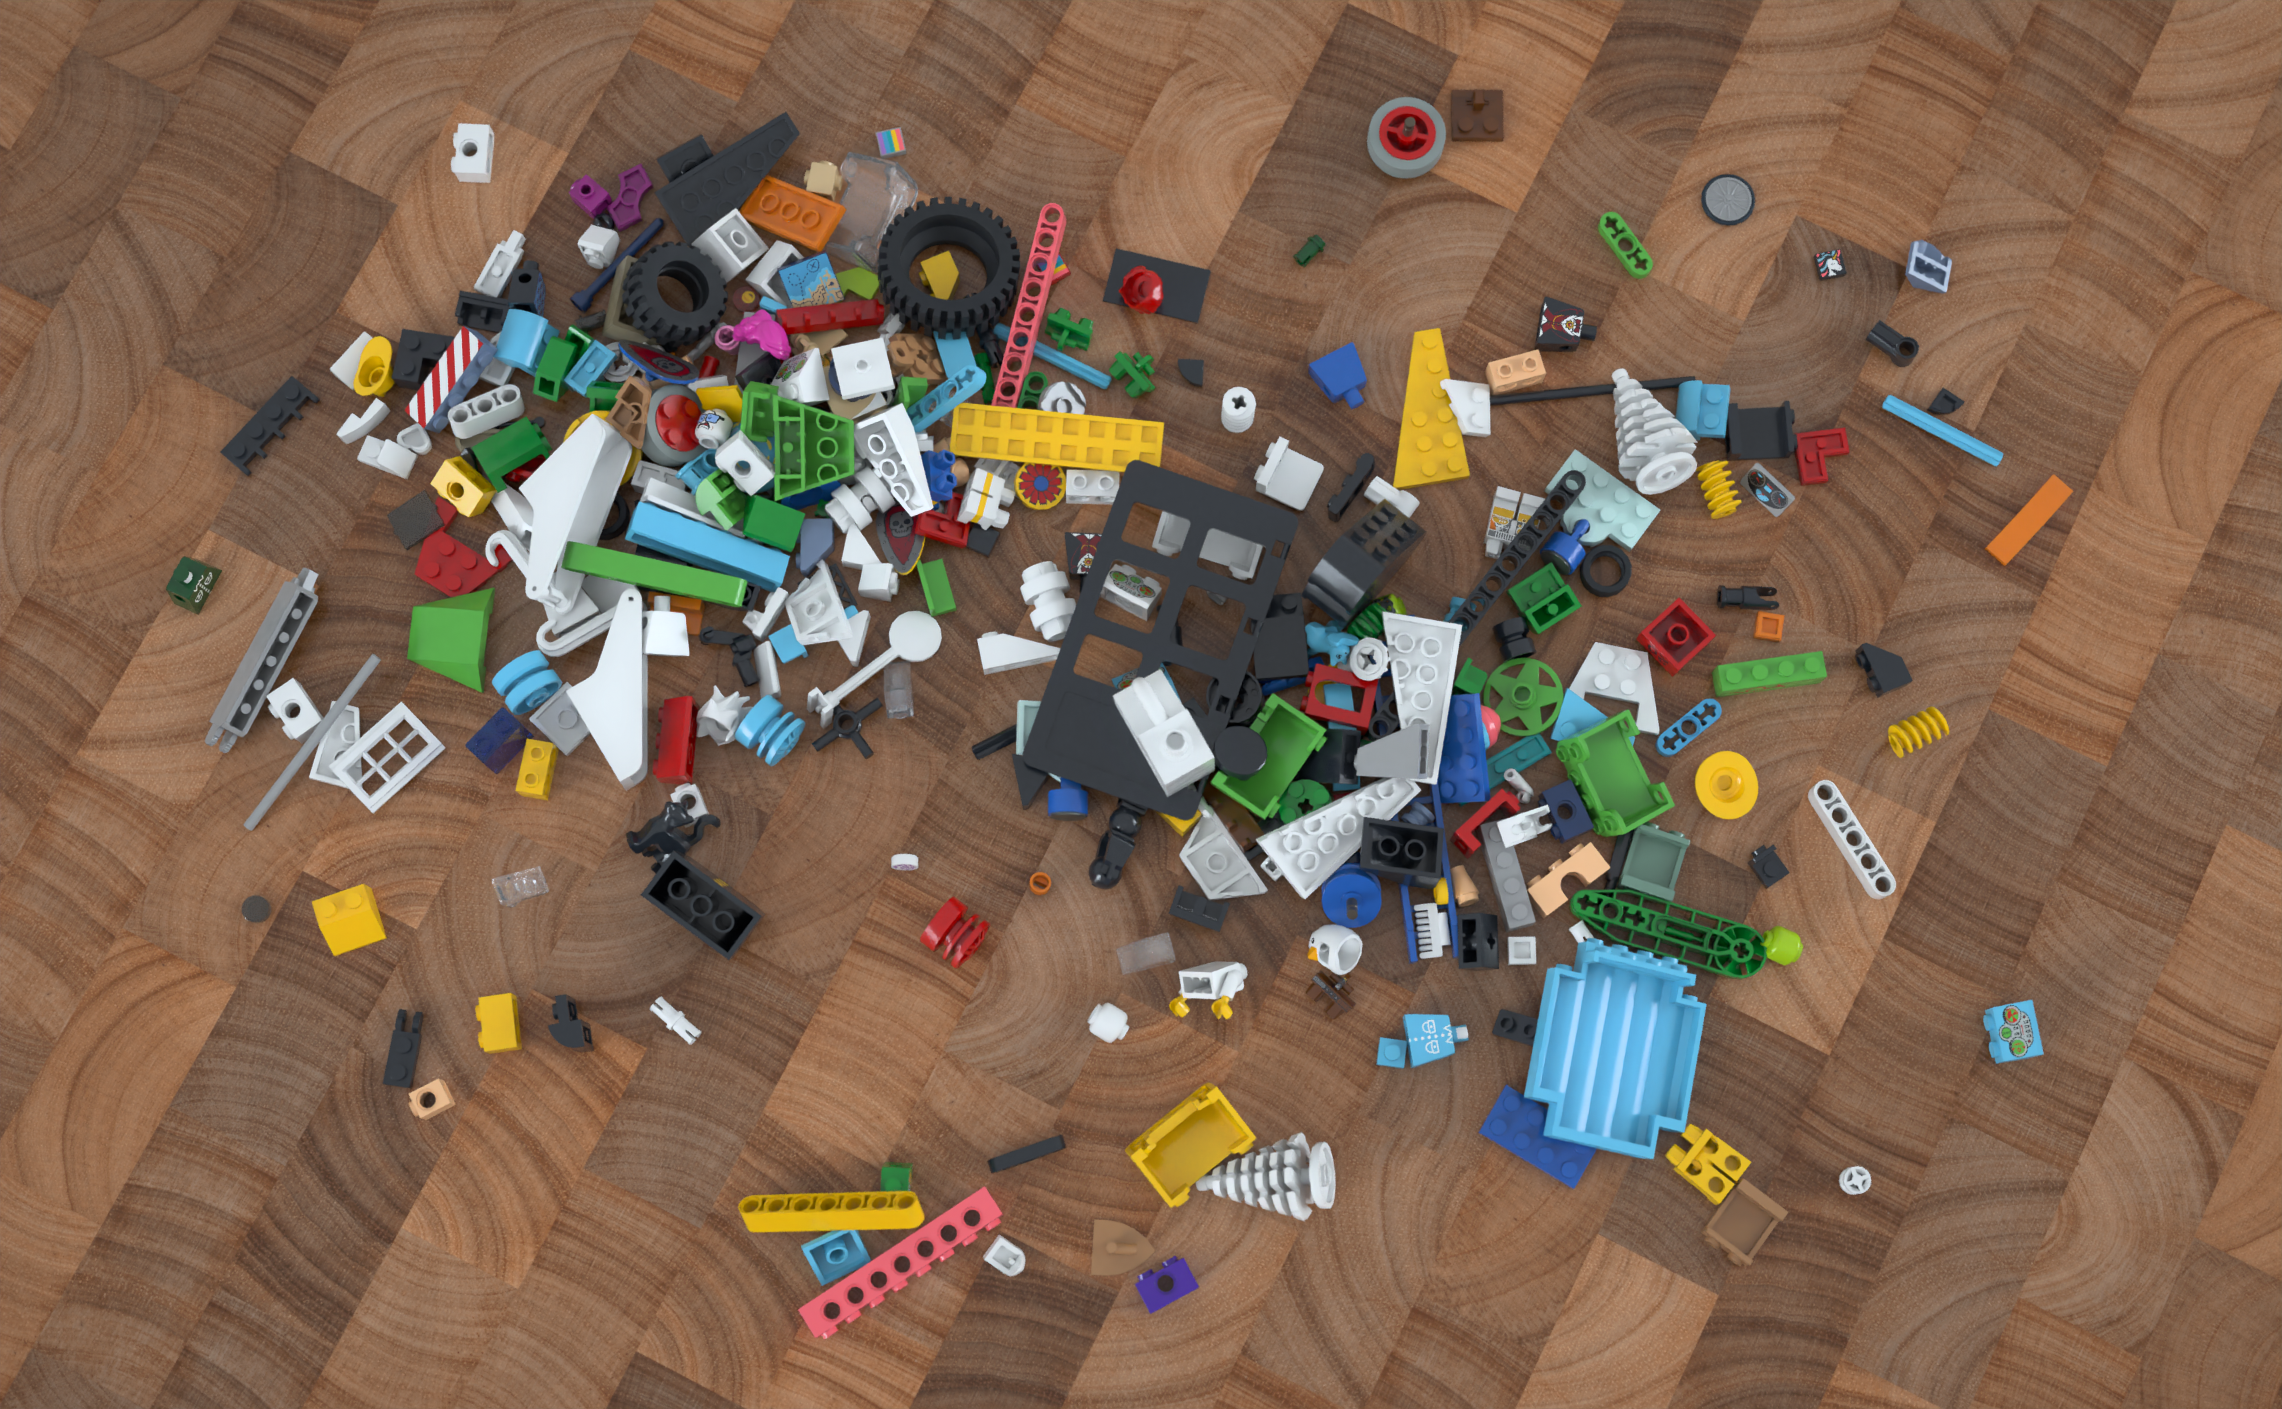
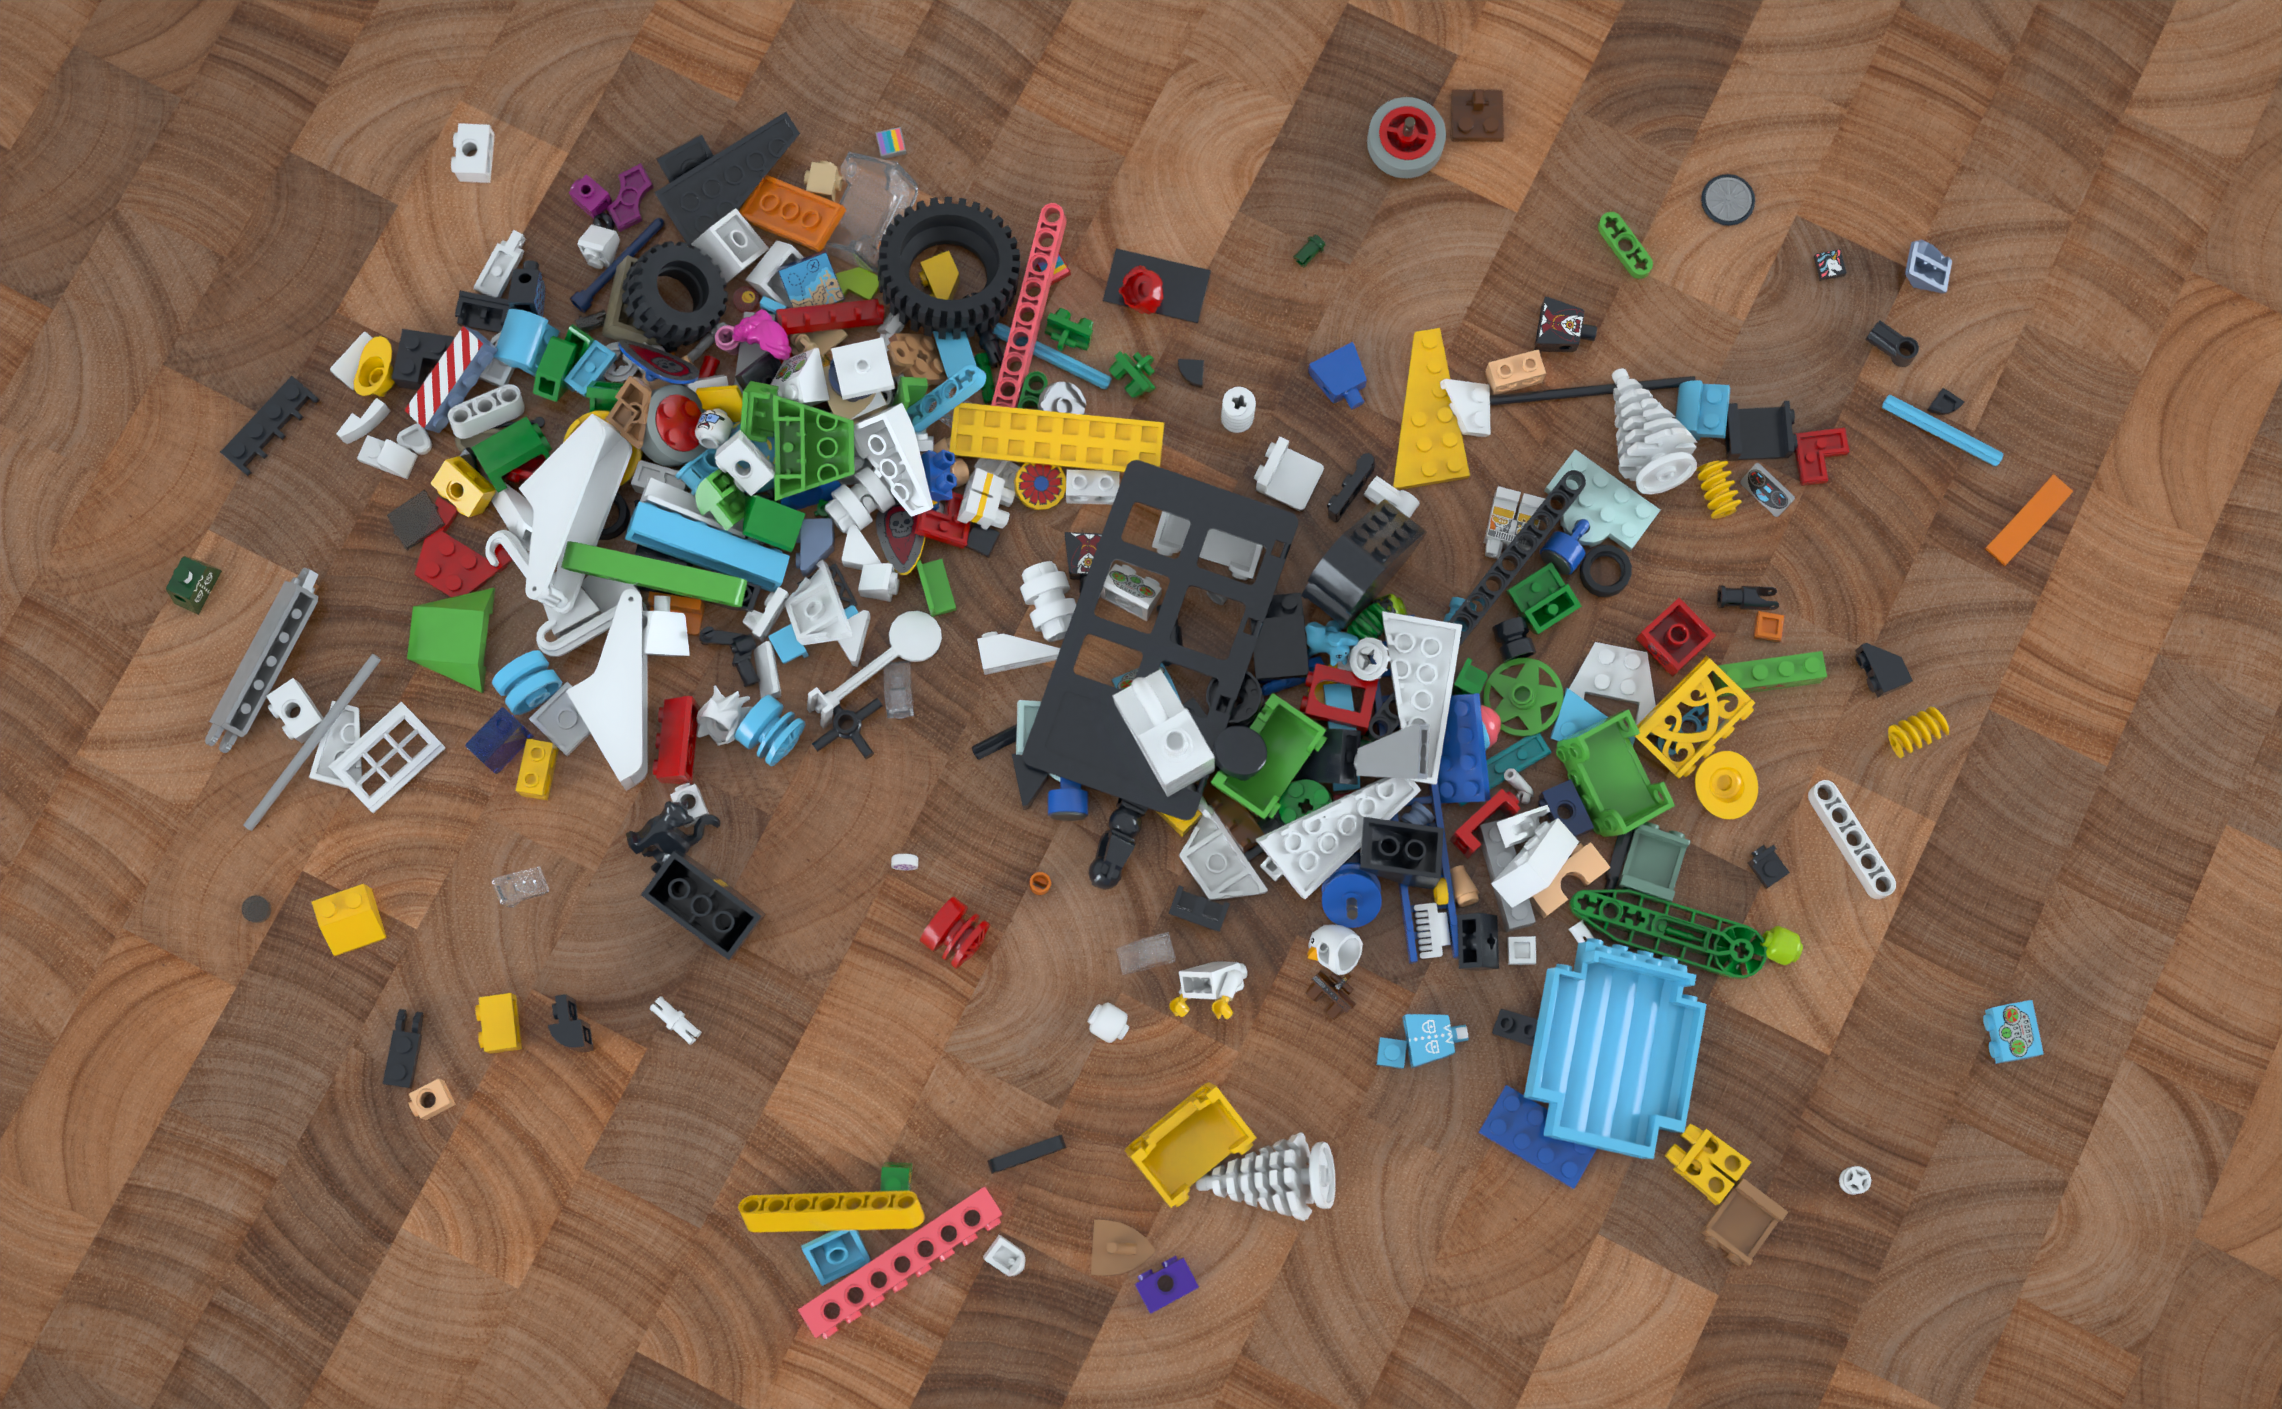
none -> white wedge [1491,818,1579,908]
none -> yellow fence [1635,655,1755,779]

